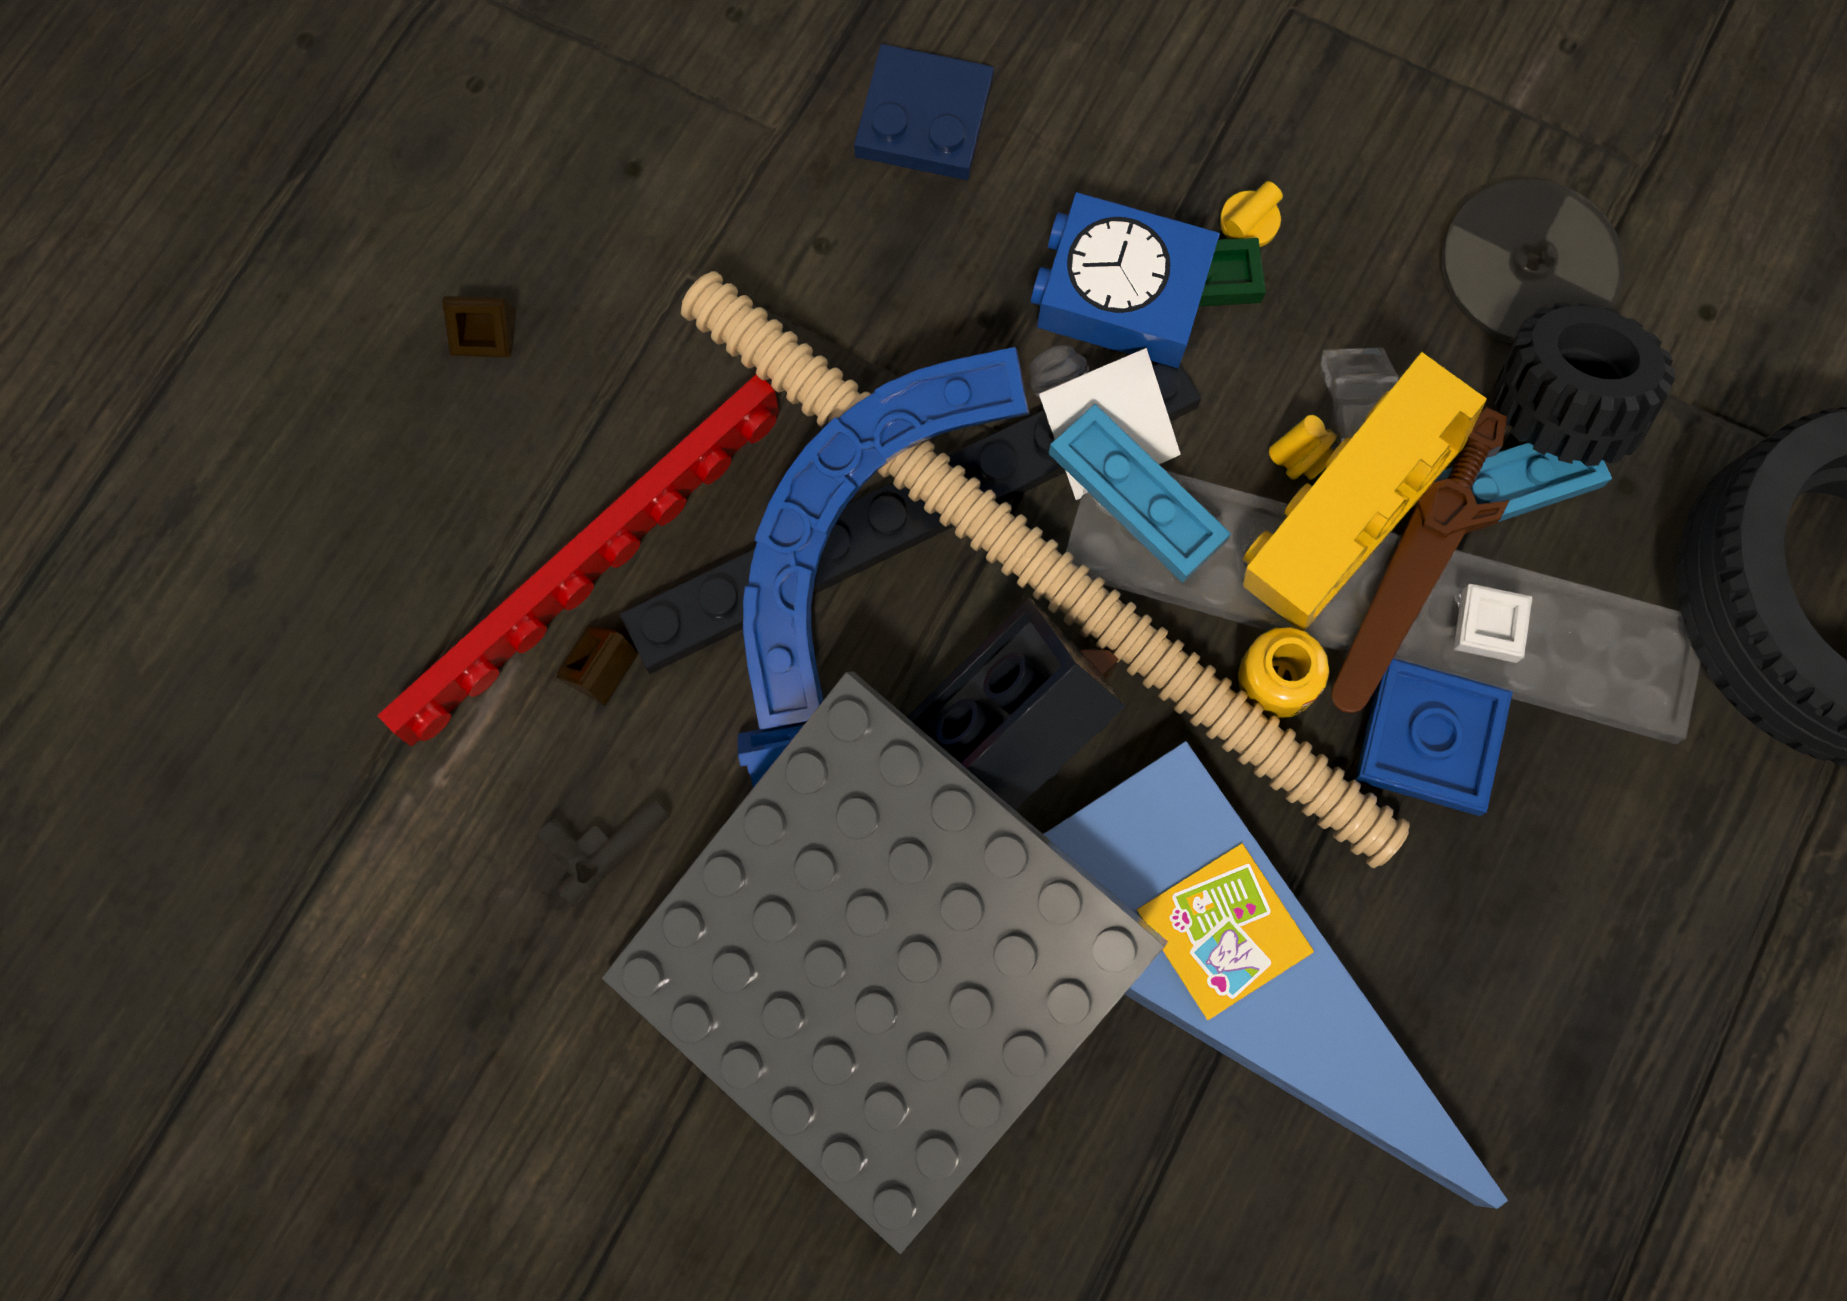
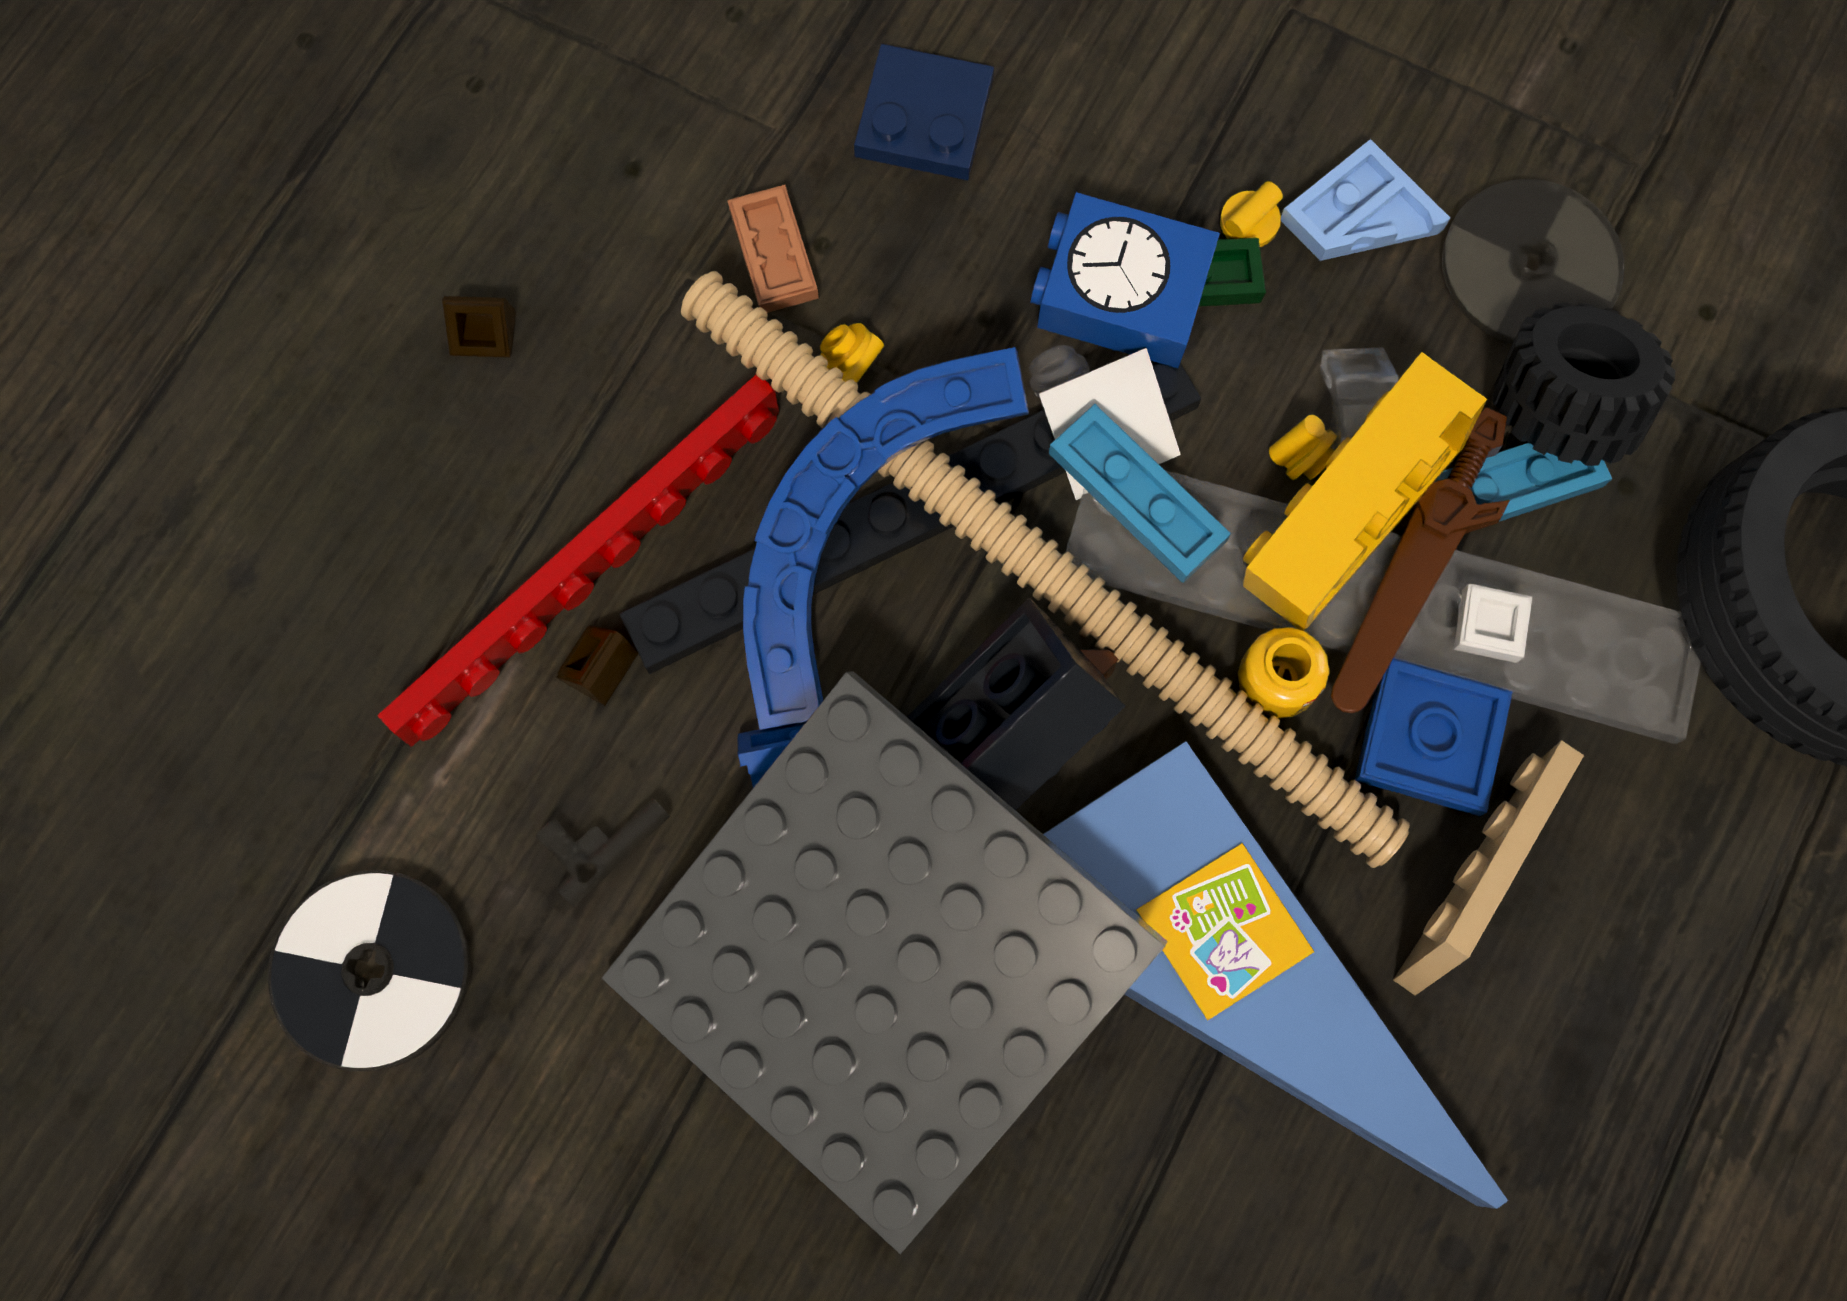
none -> piece [268,870,471,1072]
none -> nougat plate [727,185,819,313]
none -> yellow plate [820,323,884,383]
none -> light blue wing [1281,139,1450,261]
none -> tan wing [1393,740,1584,995]

